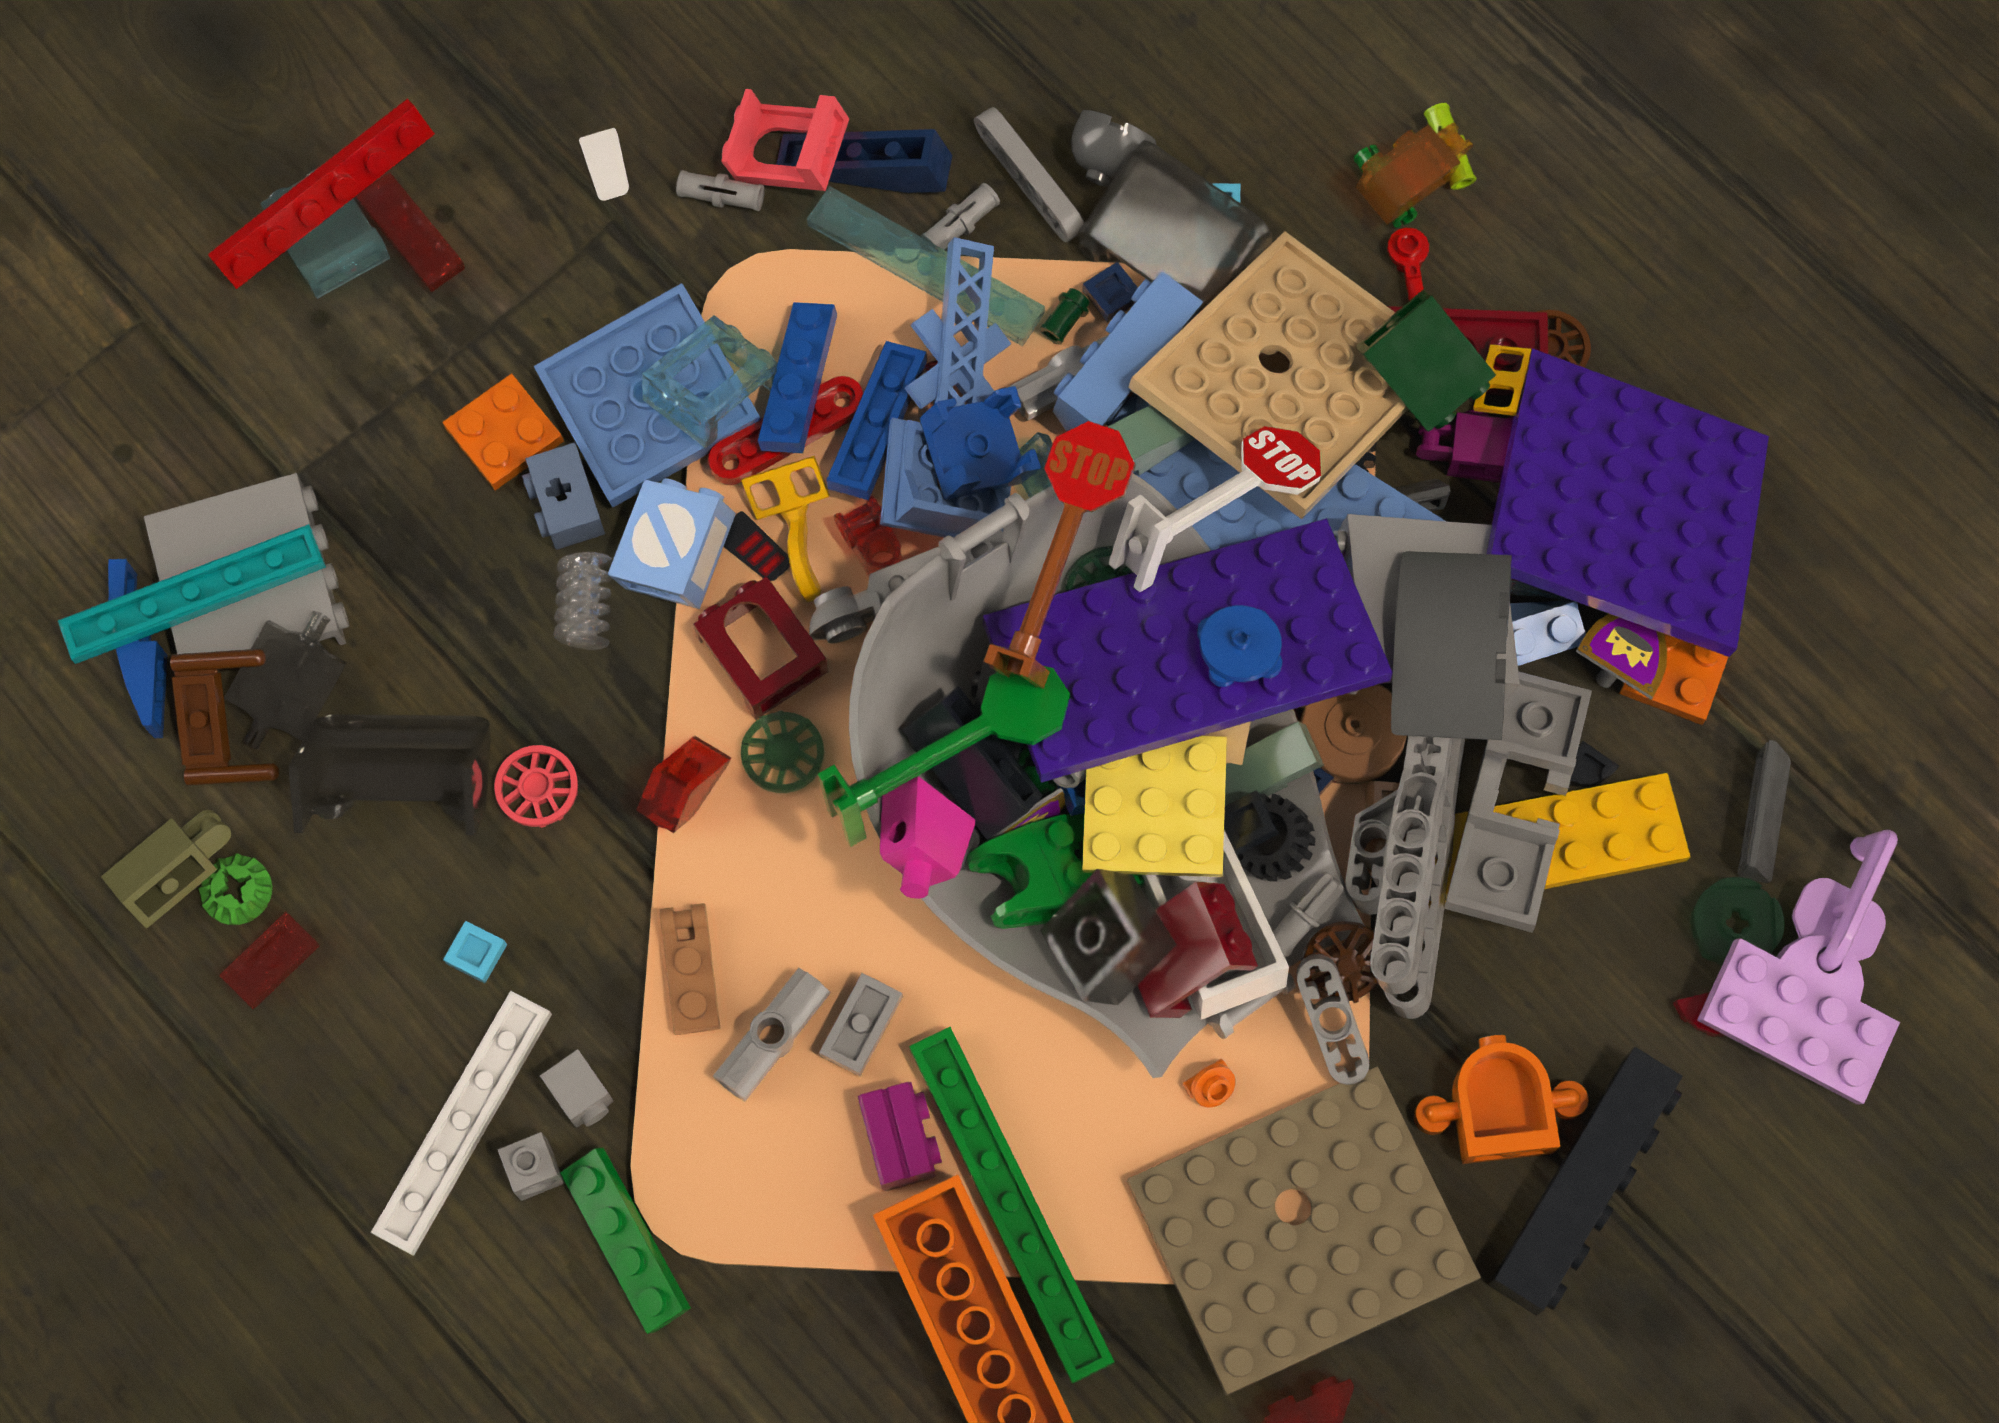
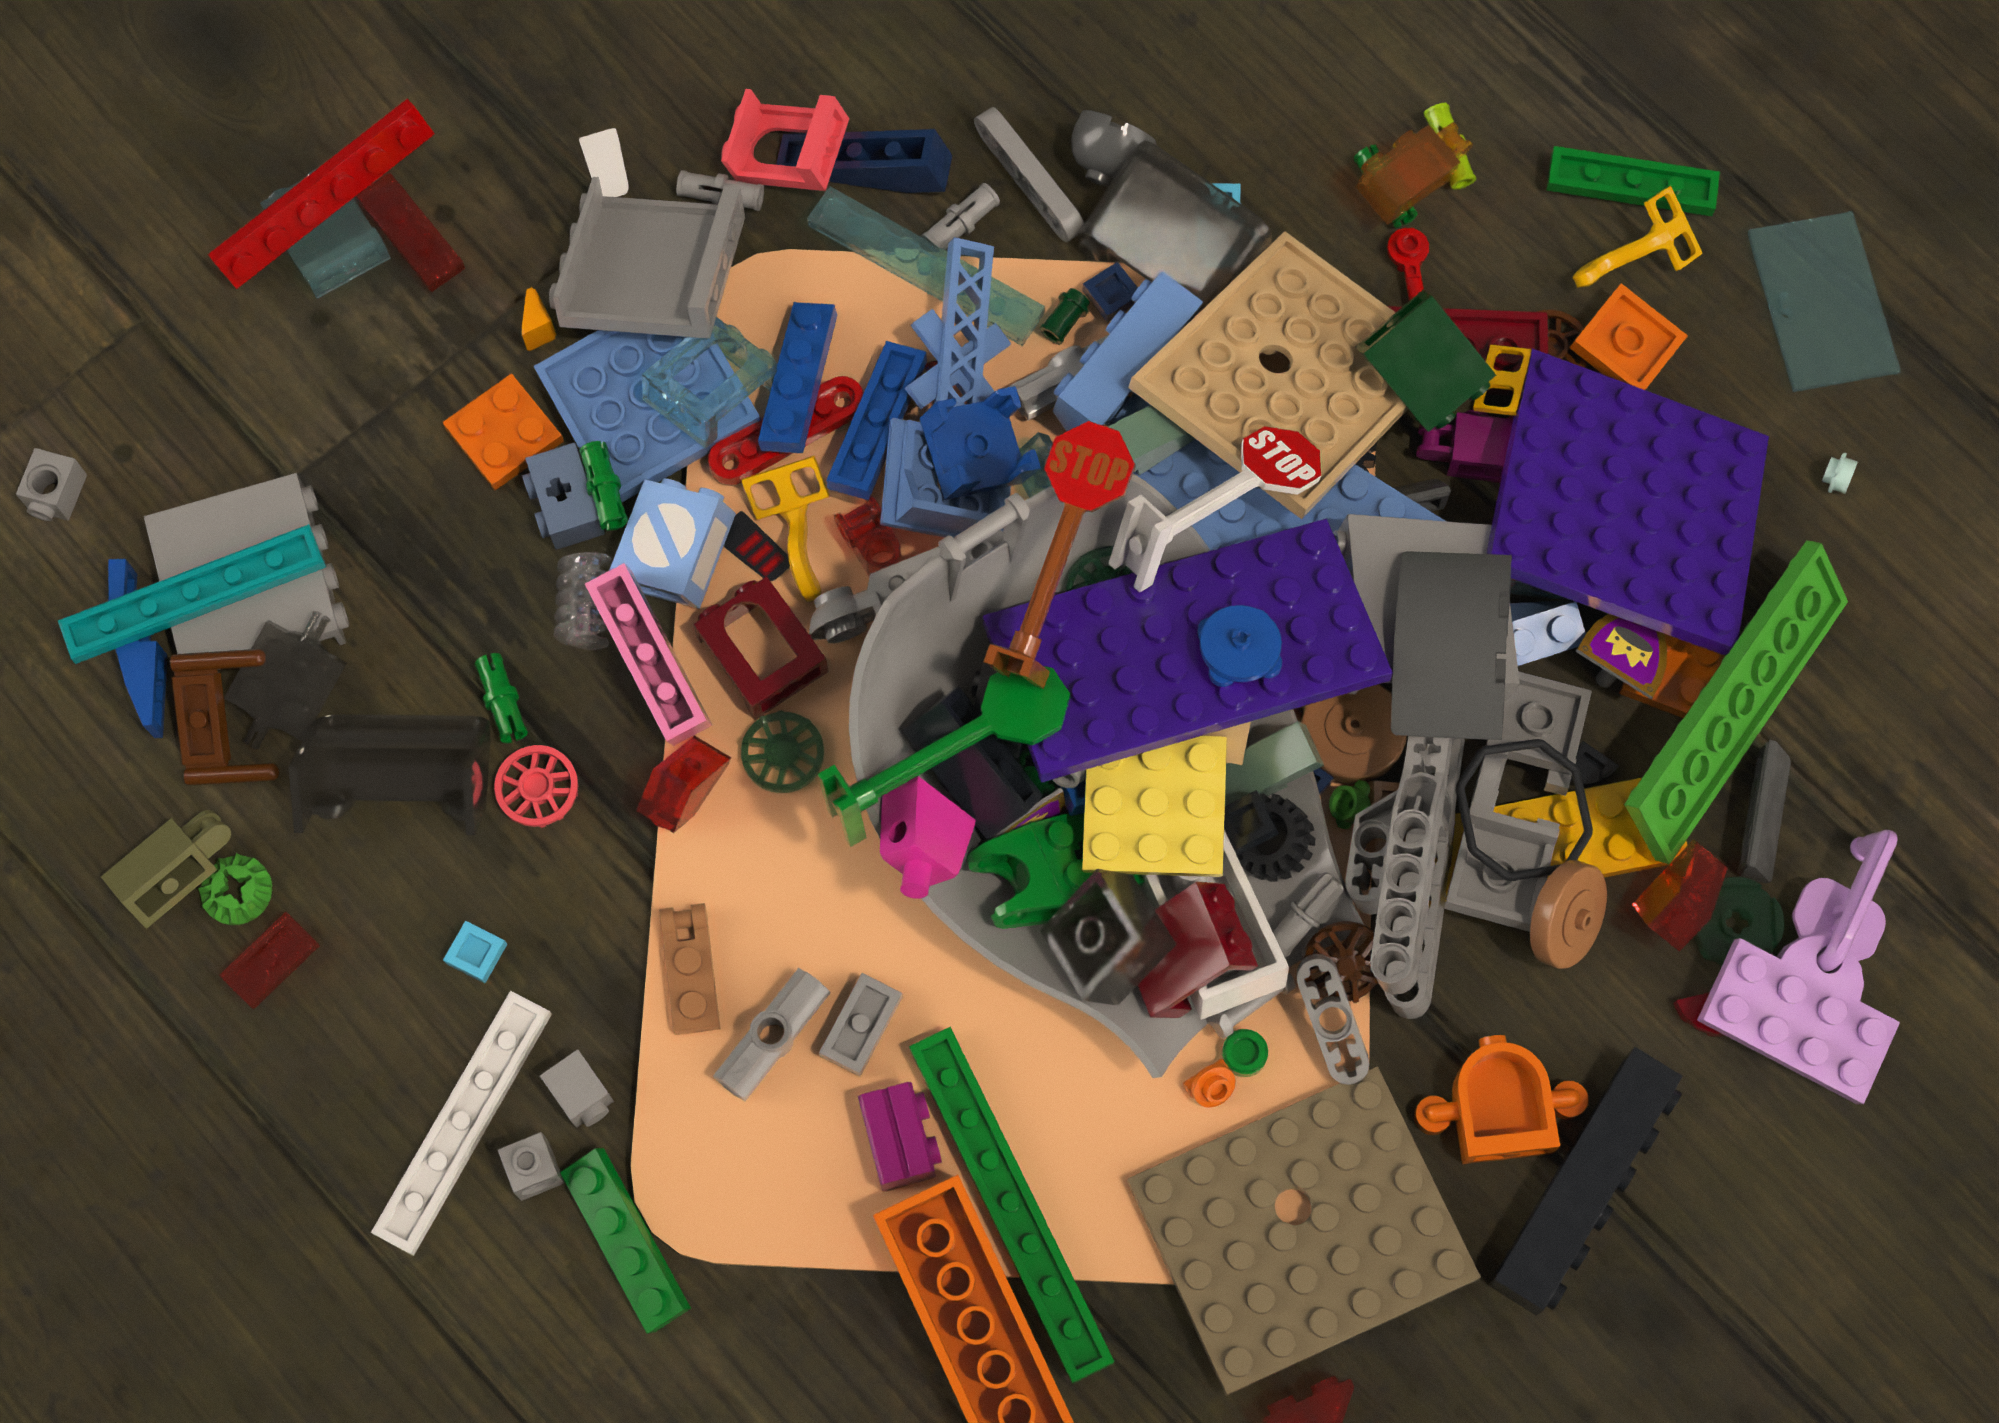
none -> light grey brick [16,448,87,521]
none -> green pin [474,653,528,743]
none -> light orange slope [522,287,557,351]
none -> light grey panel [549,177,745,339]
none -> green pin [579,441,628,531]
none -> bright pink brick [585,563,712,746]
none -> green tile [1221,1029,1268,1077]
none -> bright green plate [1329,780,1371,829]
none -> black piece [1455,739,1593,881]
none -> medium nougat wheel [1530,860,1607,969]
none -> green plate [1546,146,1720,216]
none -> orange plate [1569,283,1688,390]
none -> yellow piece [1573,186,1703,288]
none -> bright green plate [1624,540,1848,864]
none -> clear red slope [1632,839,1728,952]
none -> clear light blue container [1747,211,1901,392]
none -> light aqua plate [1822,453,1858,494]

